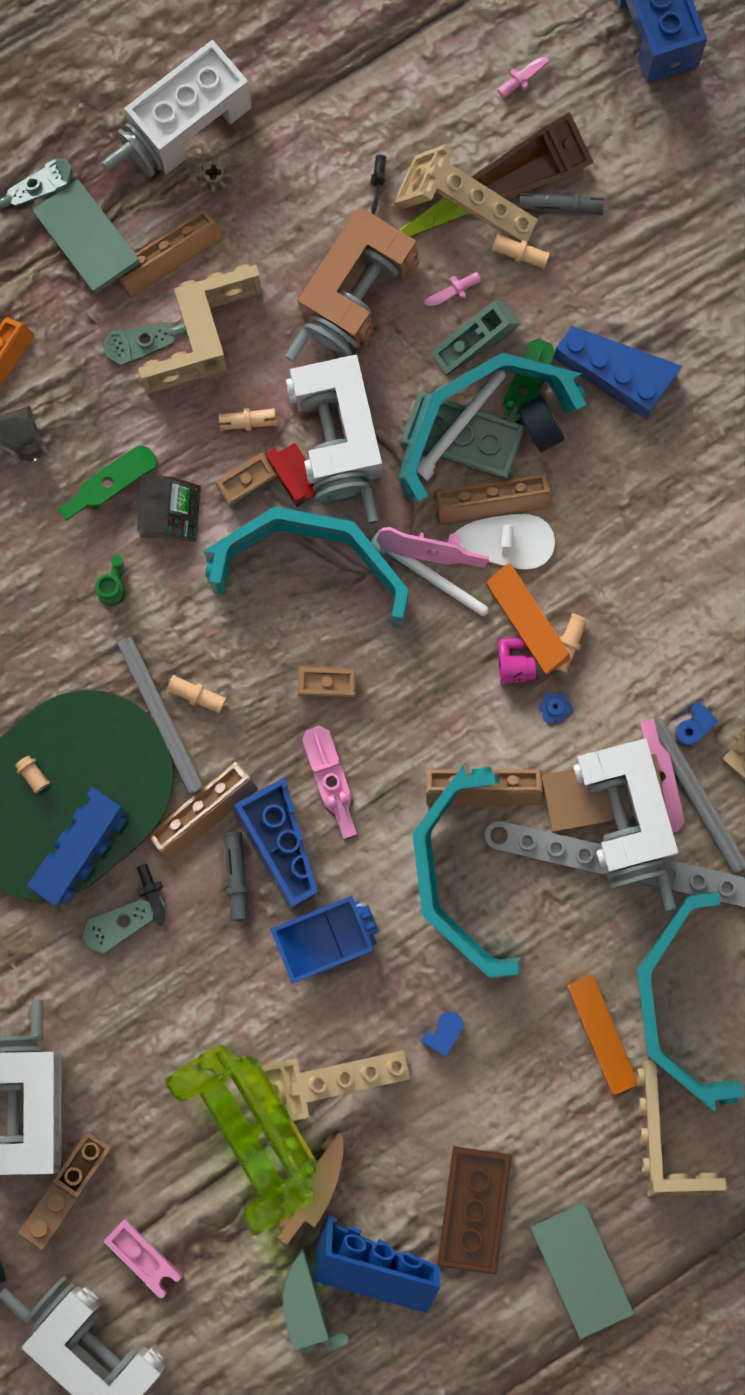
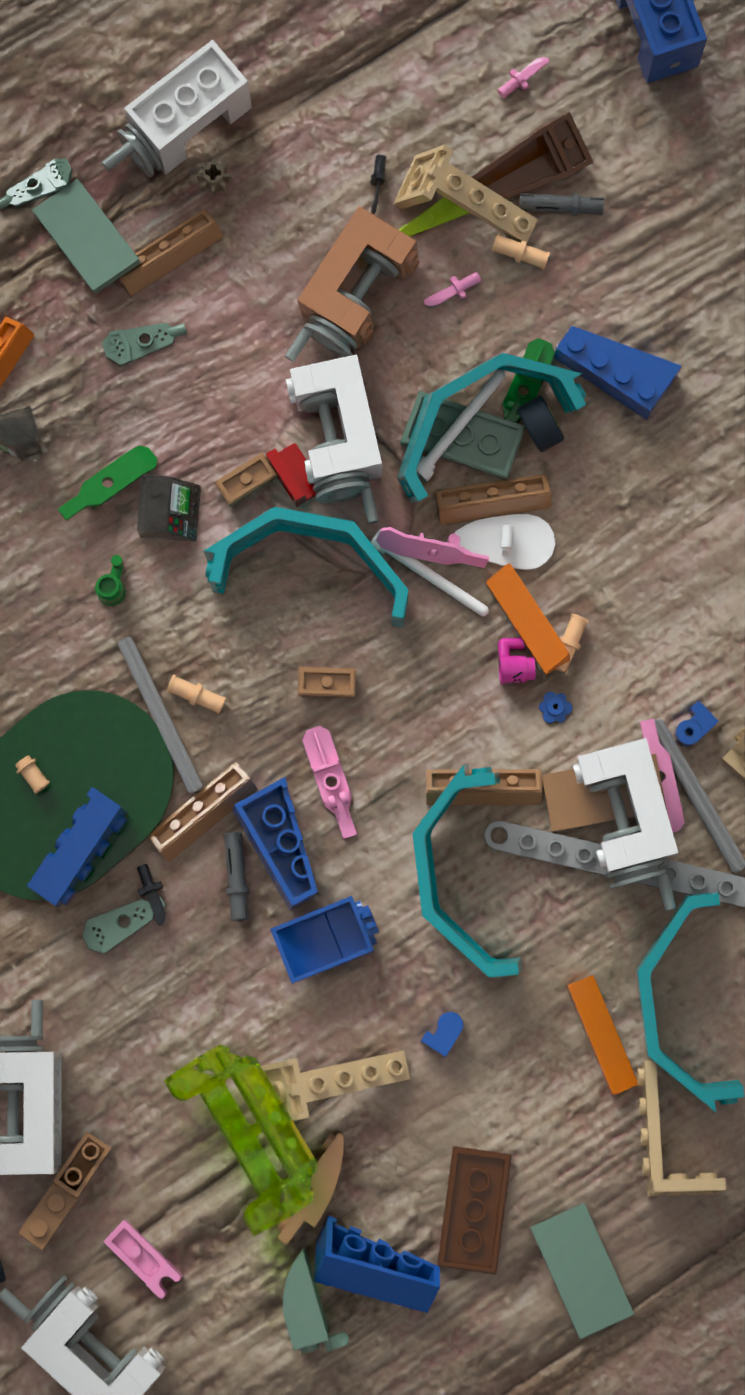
tan bracket [138,264,262,394] -> none
light nougat pin [219,408,277,431] -> none
sand green slope [431,300,522,375] -> none

